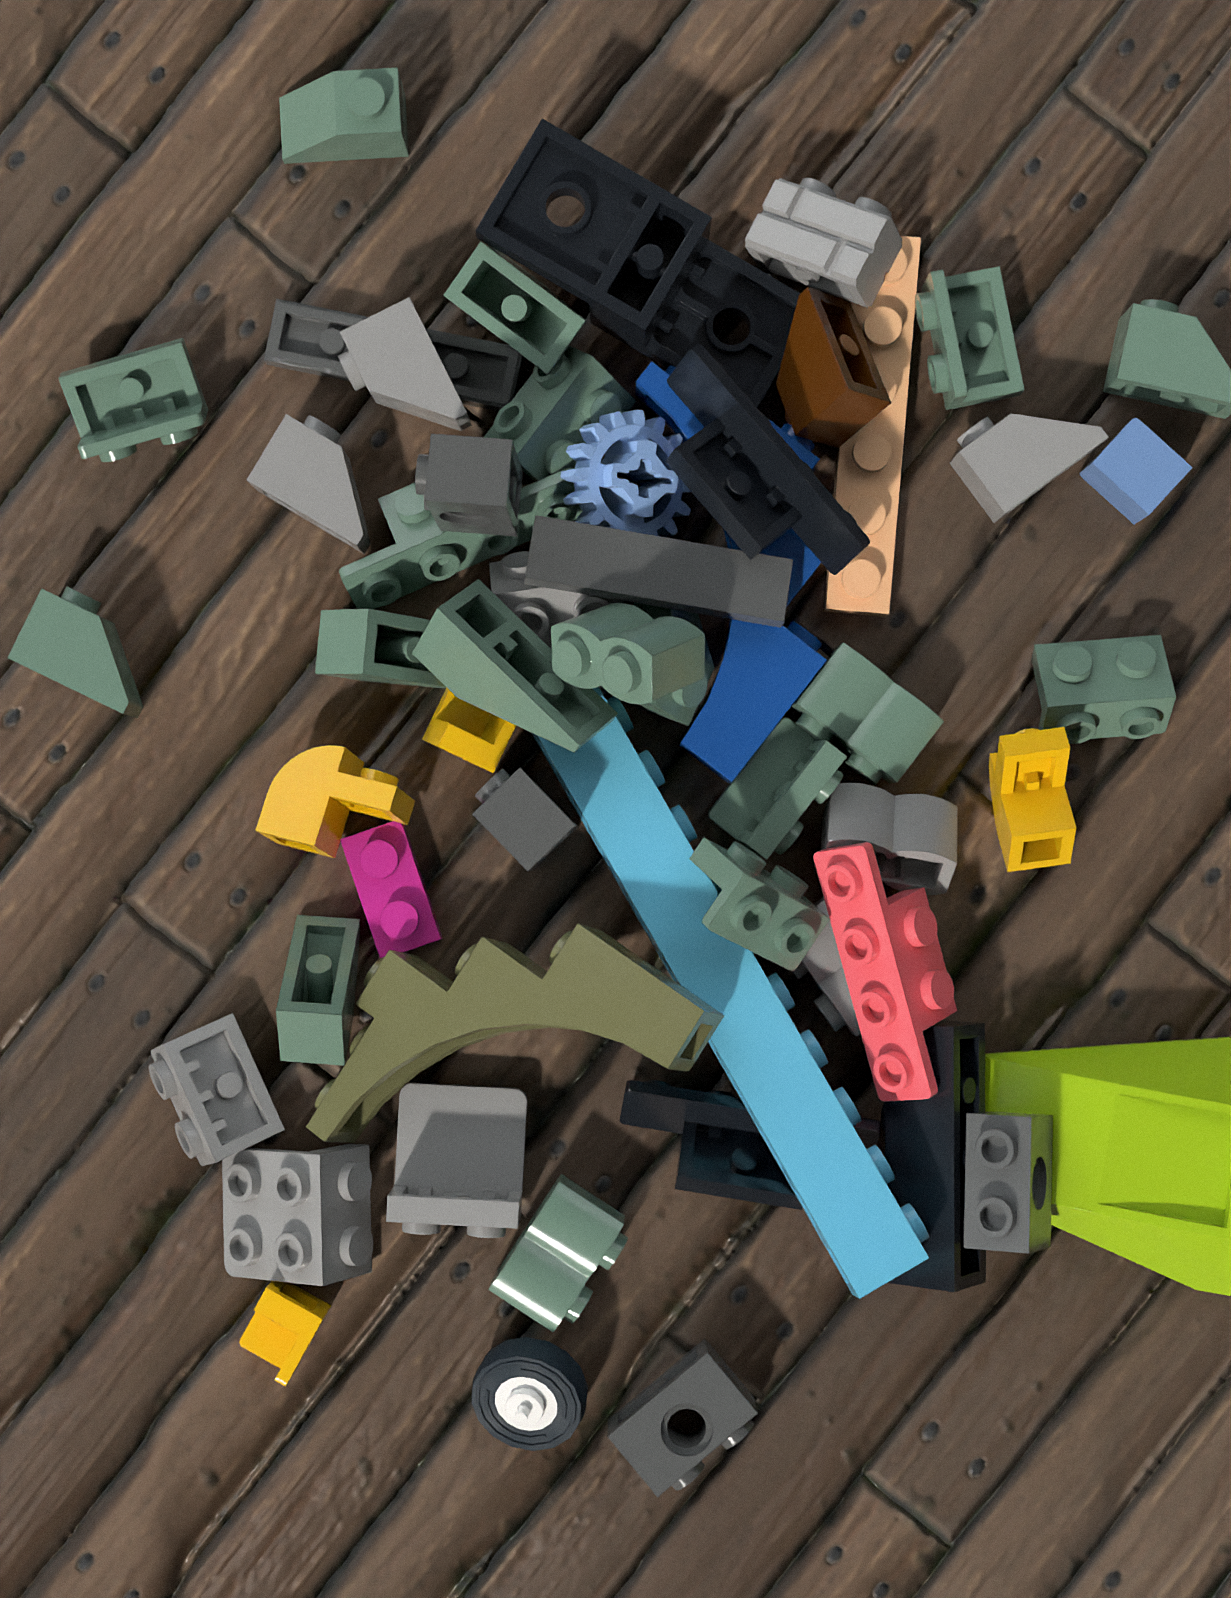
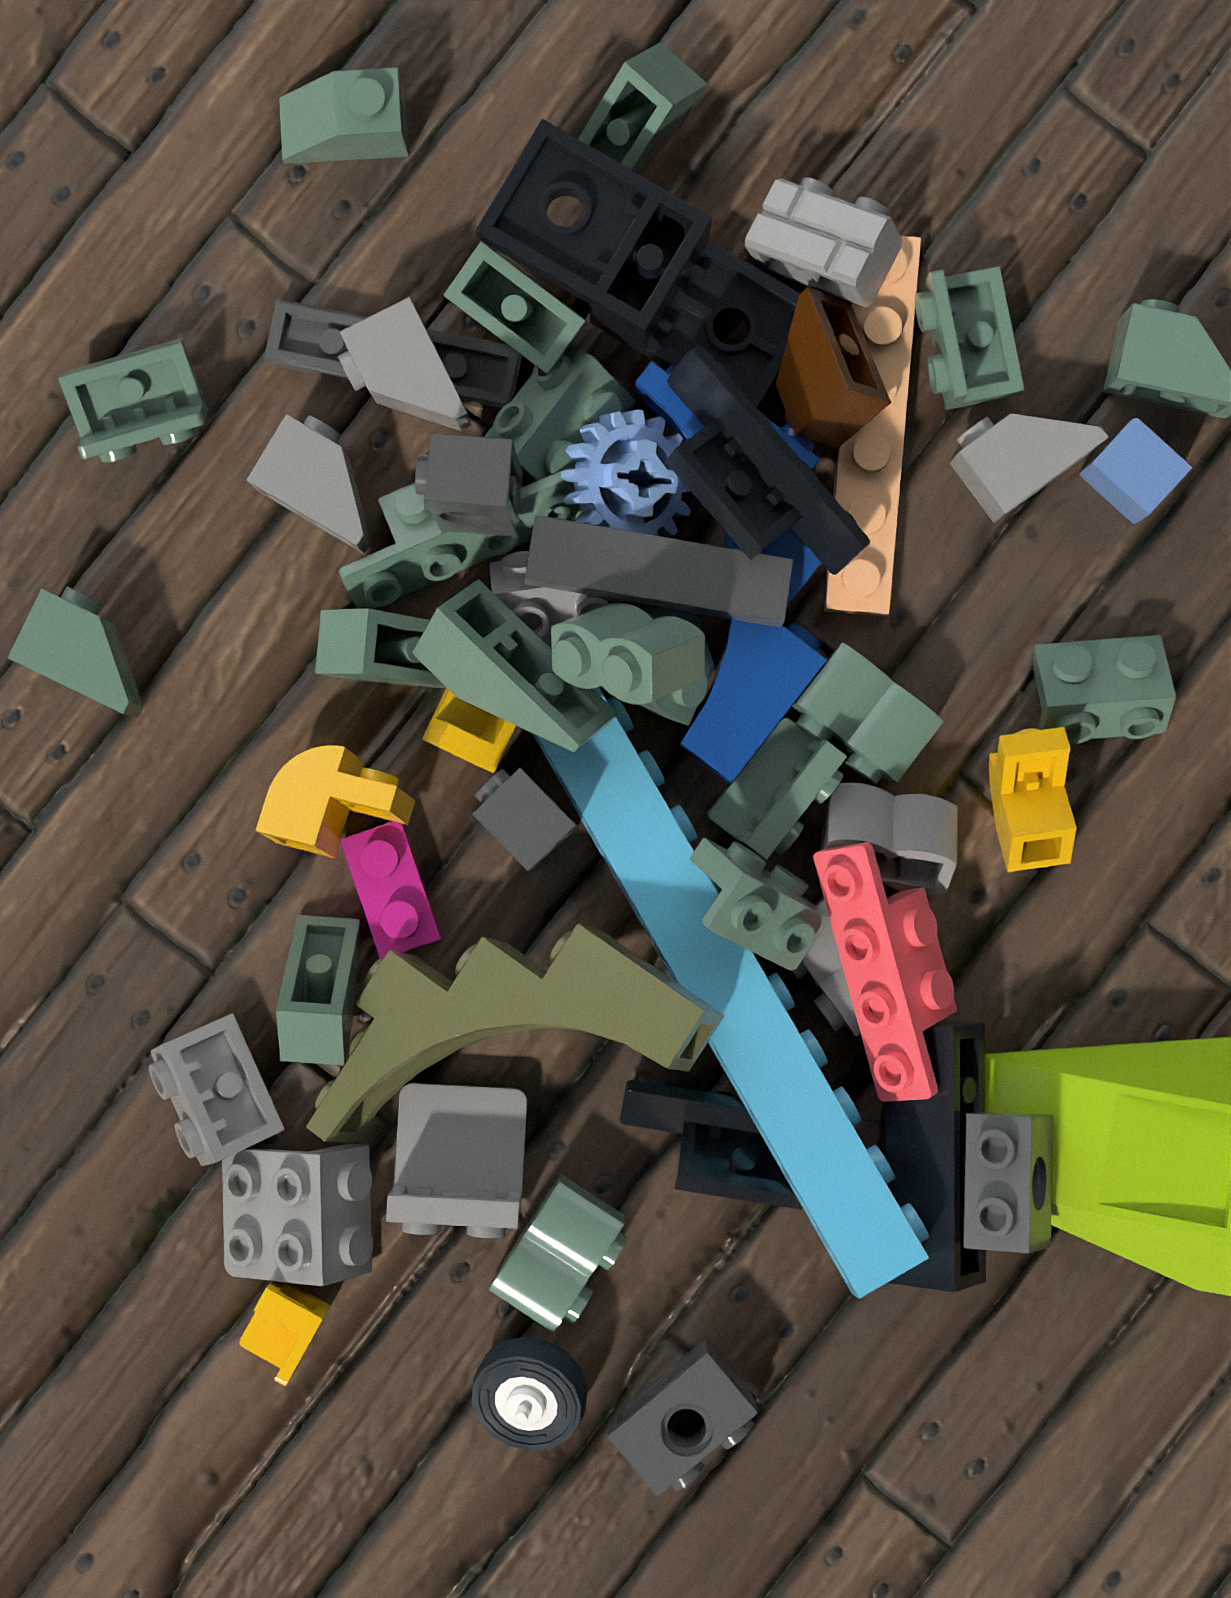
none -> sand green slope [578,42,708,174]

